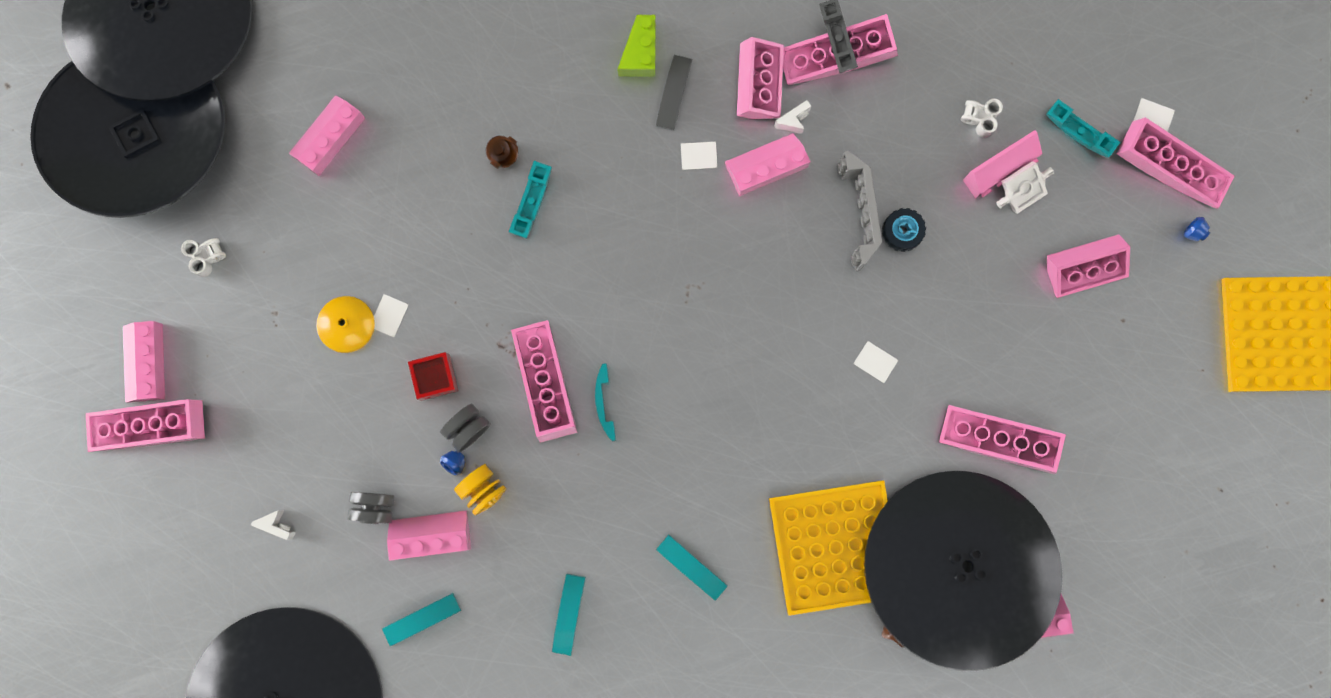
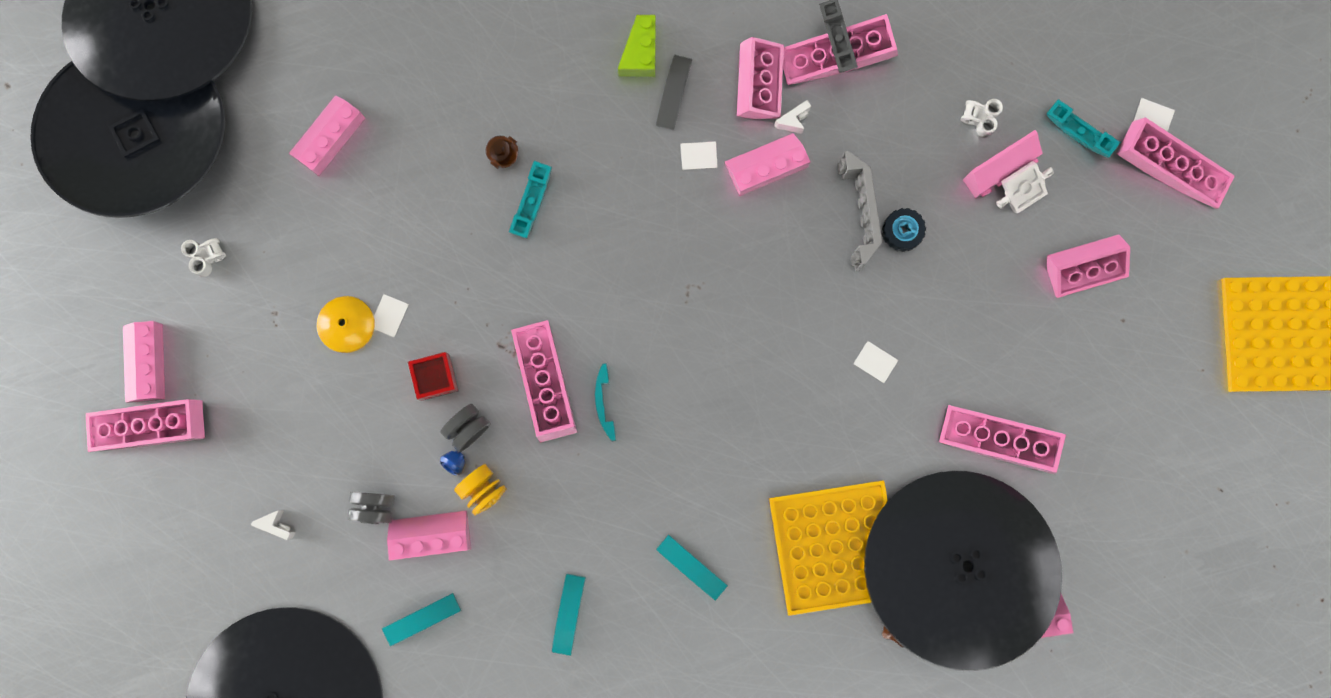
blue cone [1184,217,1210,242] -> none

